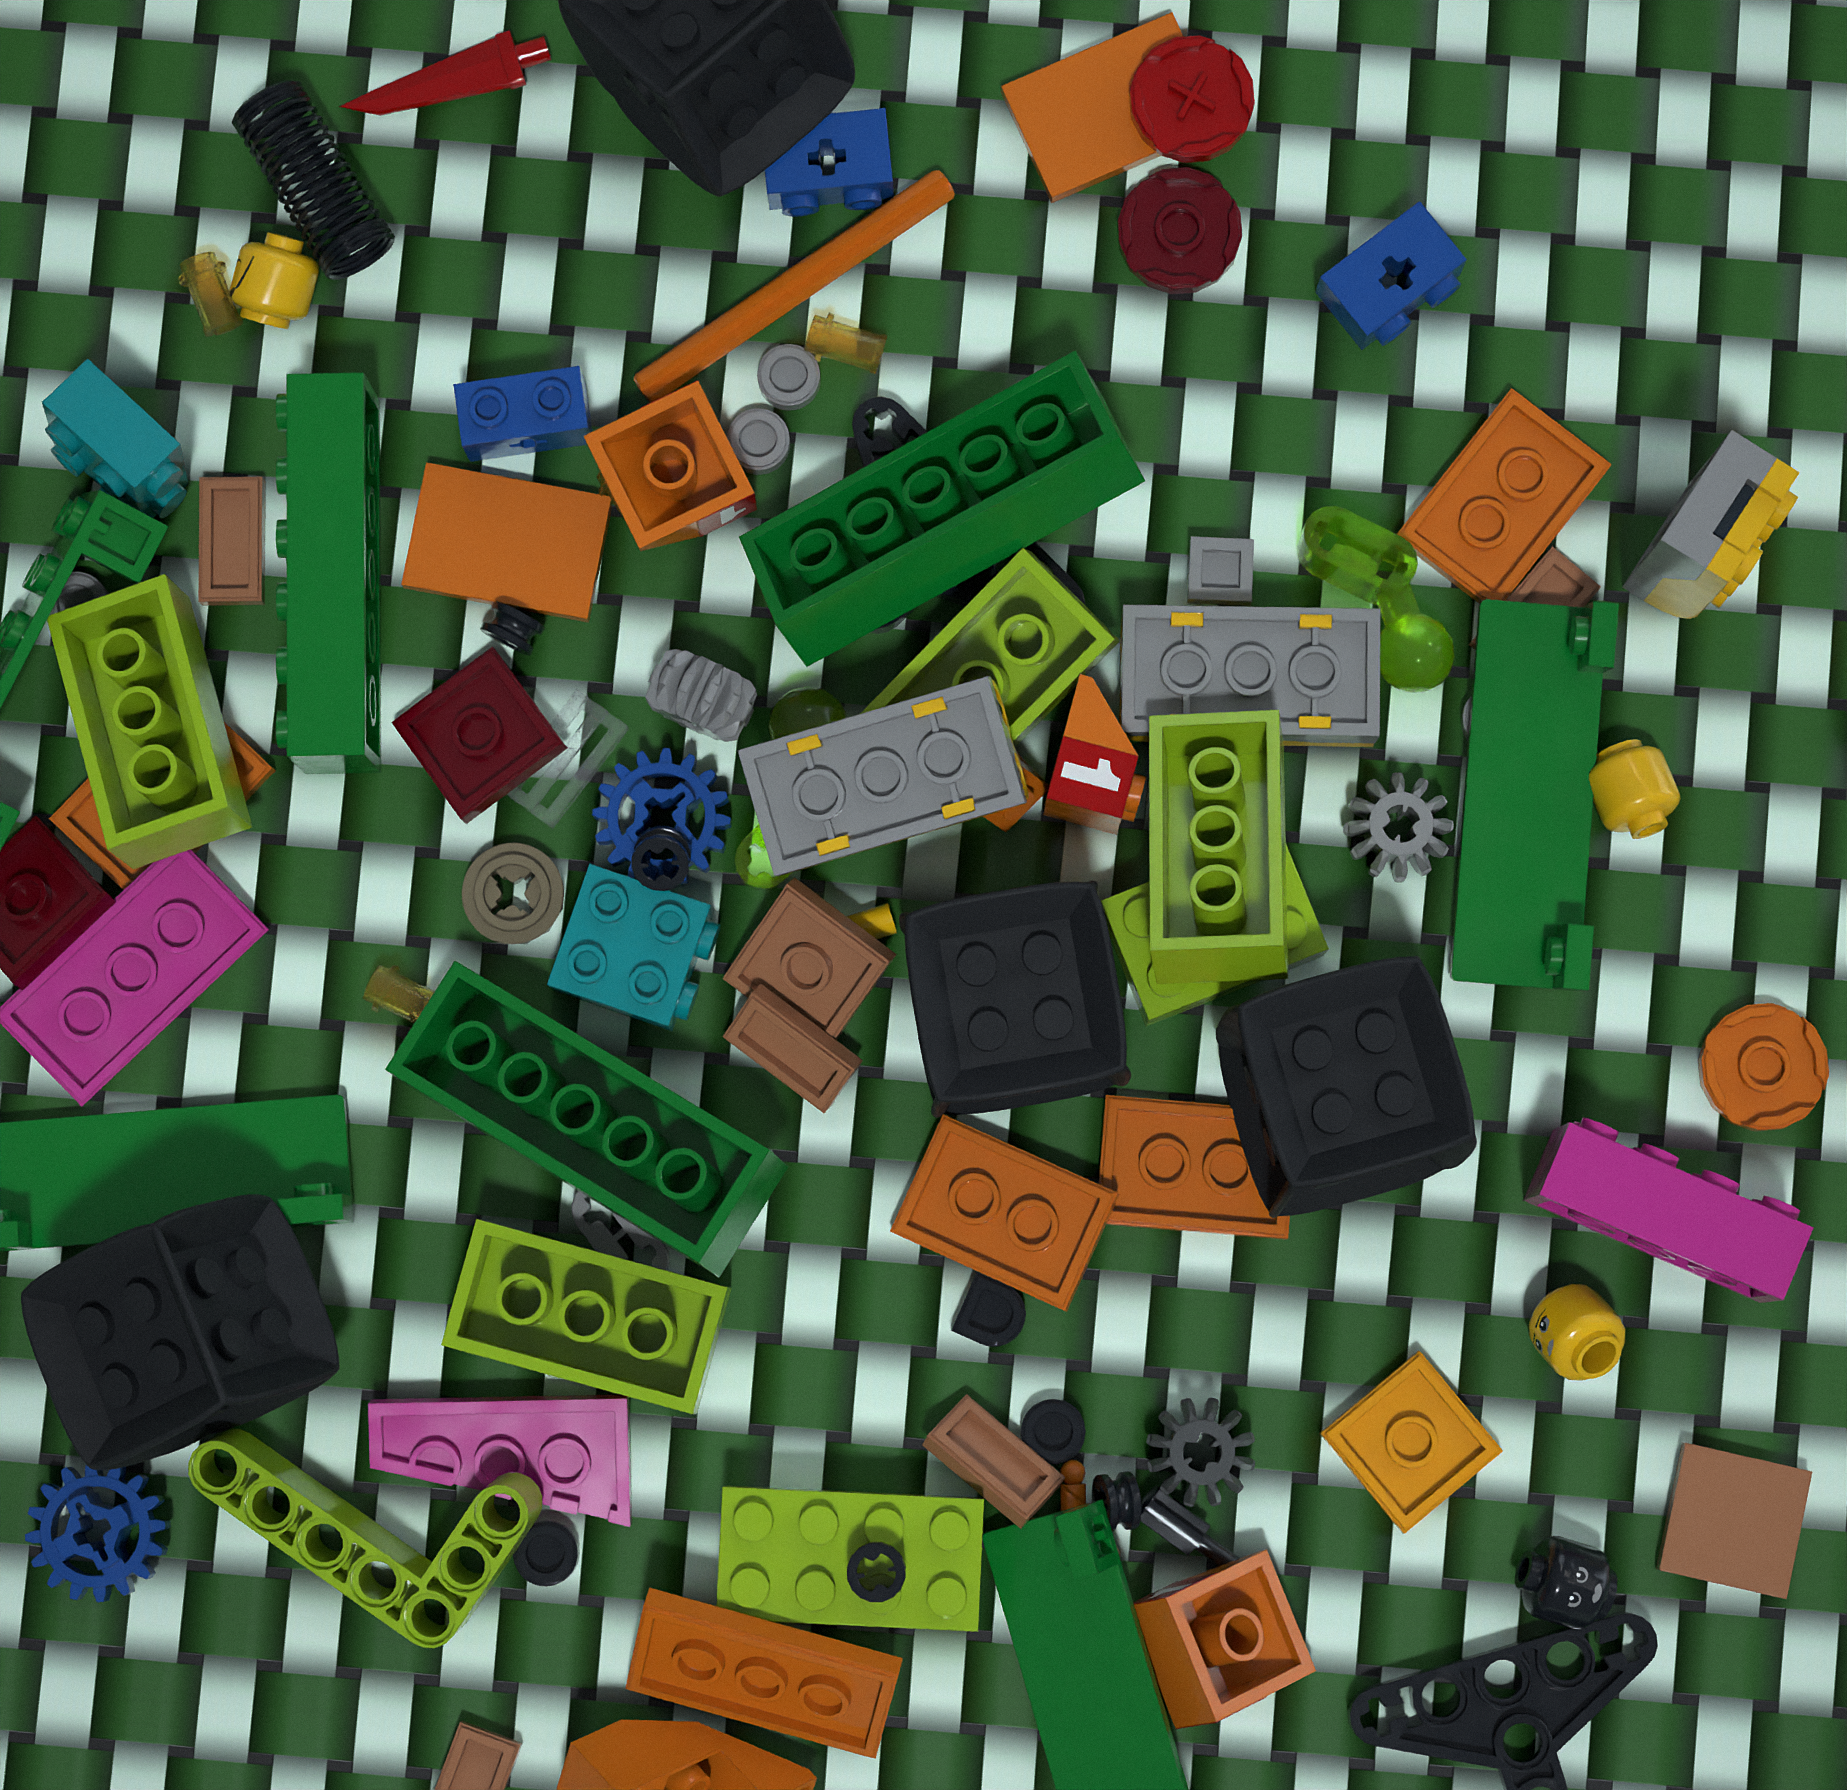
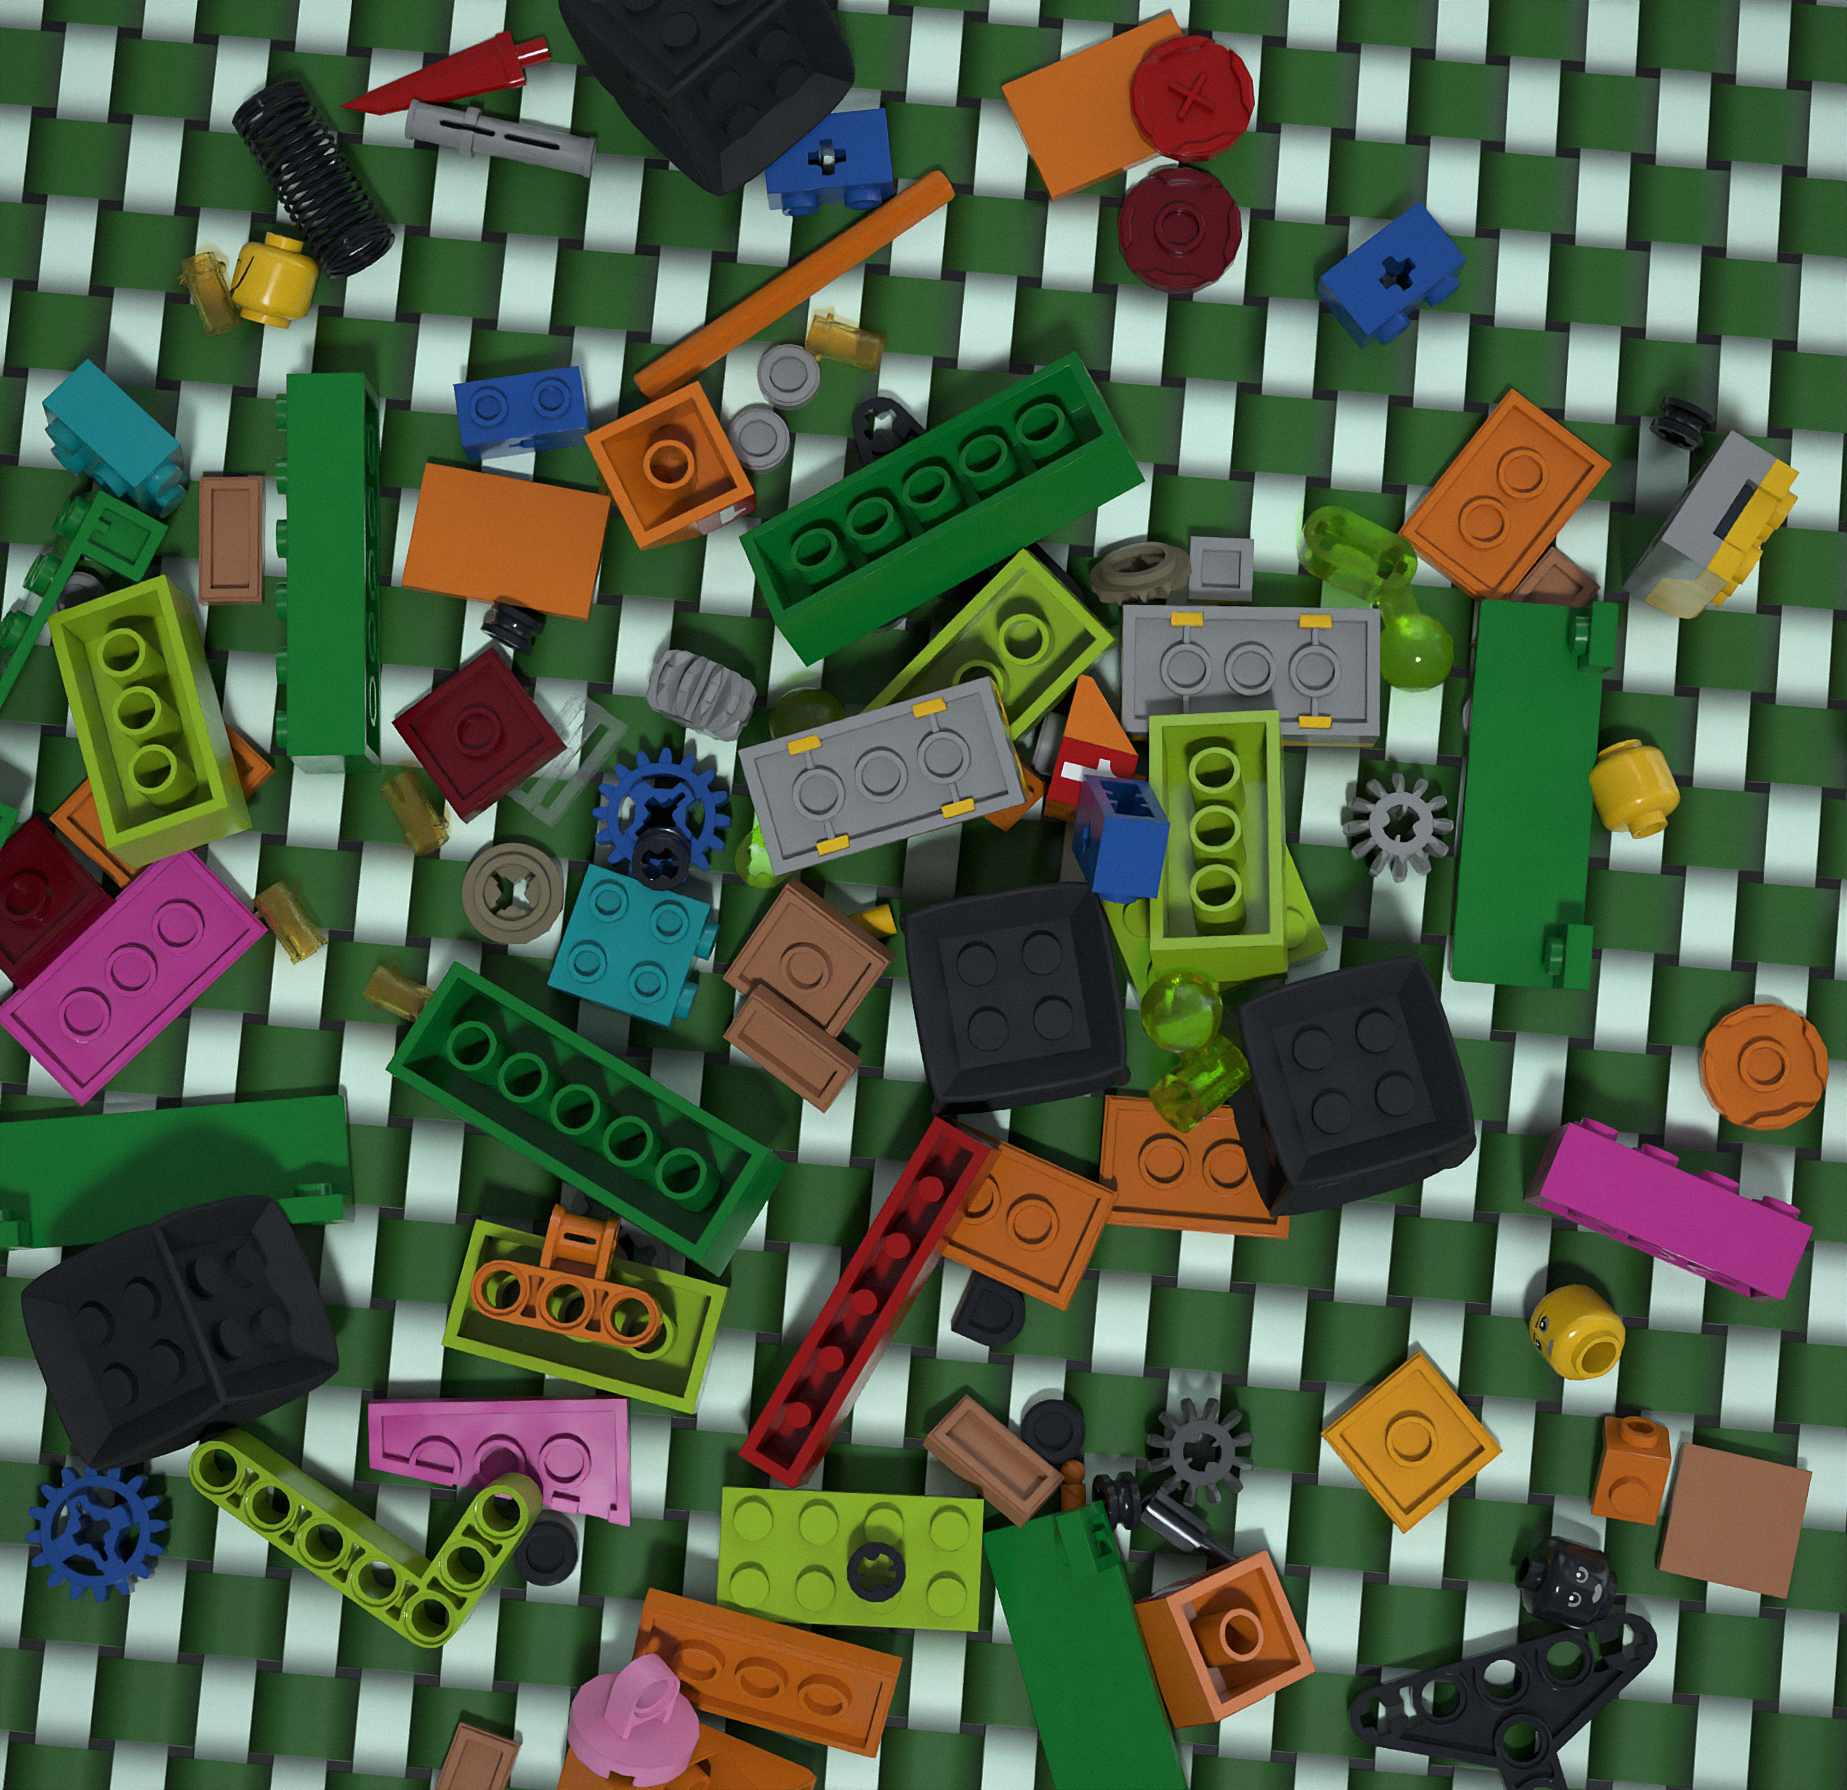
none -> clear yellow pin [252,880,328,965]
none -> clear yellow pin [379,771,450,856]
none -> light grey pin [405,99,597,178]
none -> orange piece [471,1203,663,1347]
none -> bright pink tile [567,1653,700,1787]
none -> red brick [737,1116,1003,1489]
none -> light grey tile [1031,711,1068,777]
none -> blue brick [1071,774,1170,904]
none -> dark tan gear [1089,542,1192,607]
none -> clear neon green beam [1141,971,1252,1133]
none -> orange bracket [1590,1416,1672,1526]
none -> black bush [1649,397,1715,452]

